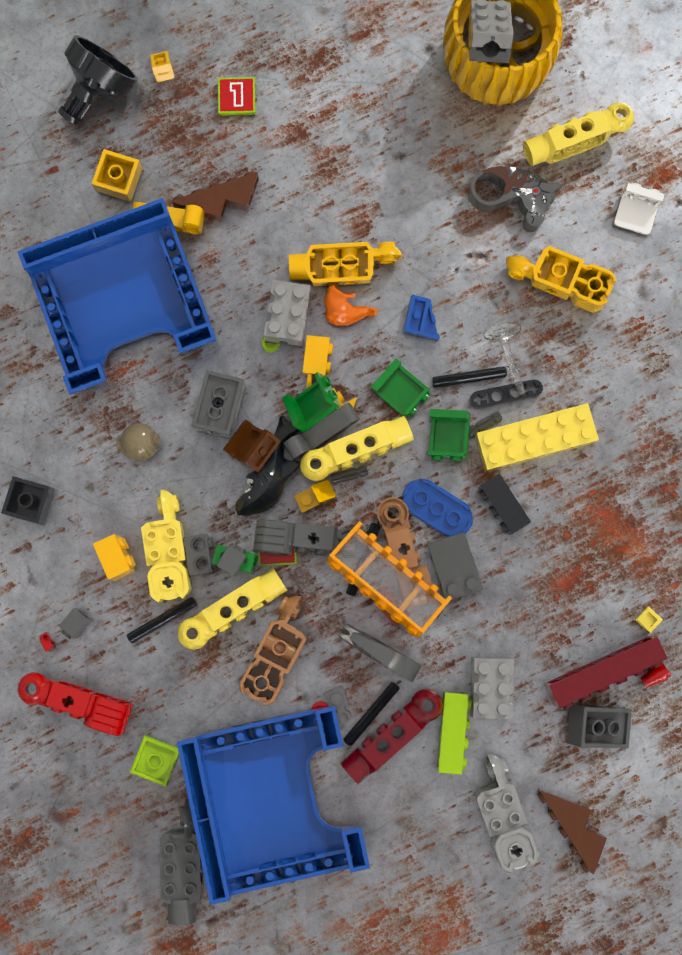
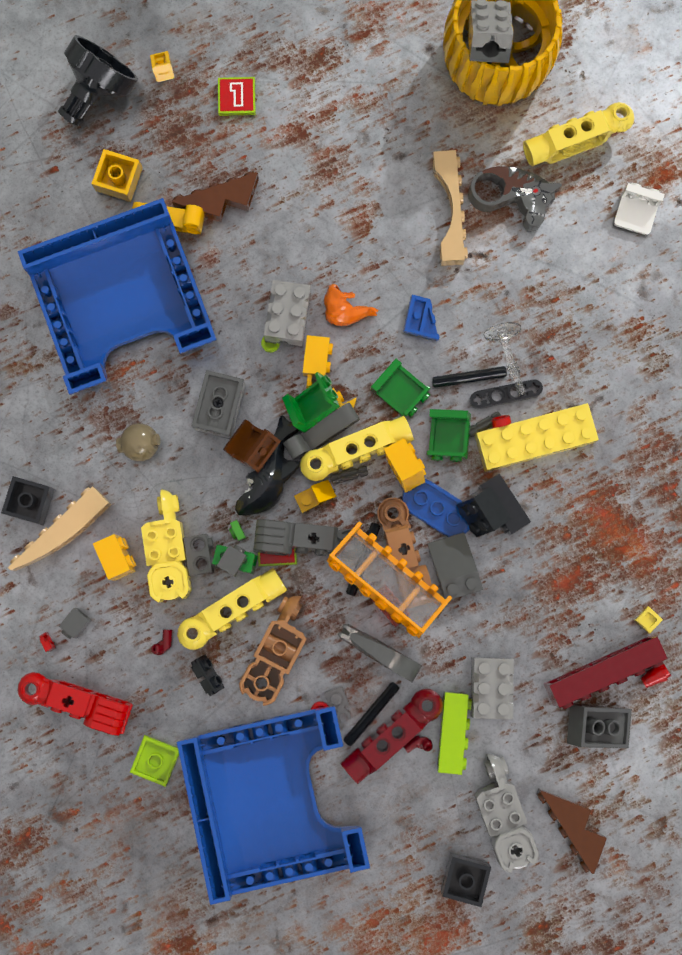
black axle [127,597,197,643] -> none
dark grey brick [160,799,204,925] -> none
yellow brick [289,242,403,287] -> none
yellow brick [506,246,616,313] -> none
none -> tan slope [8,486,112,571]
none -> dark red arm [151,630,173,655]
none -> black hinge [191,654,224,696]
none -> bright green plate [229,520,247,542]
none -> yellow brick [384,438,426,493]
none -> dark red arm [404,735,433,753]
none -> tan arch [432,150,468,266]
none -> black brick [441,852,491,907]
none -> black brick [456,486,511,537]
none -> red tile [491,415,511,428]

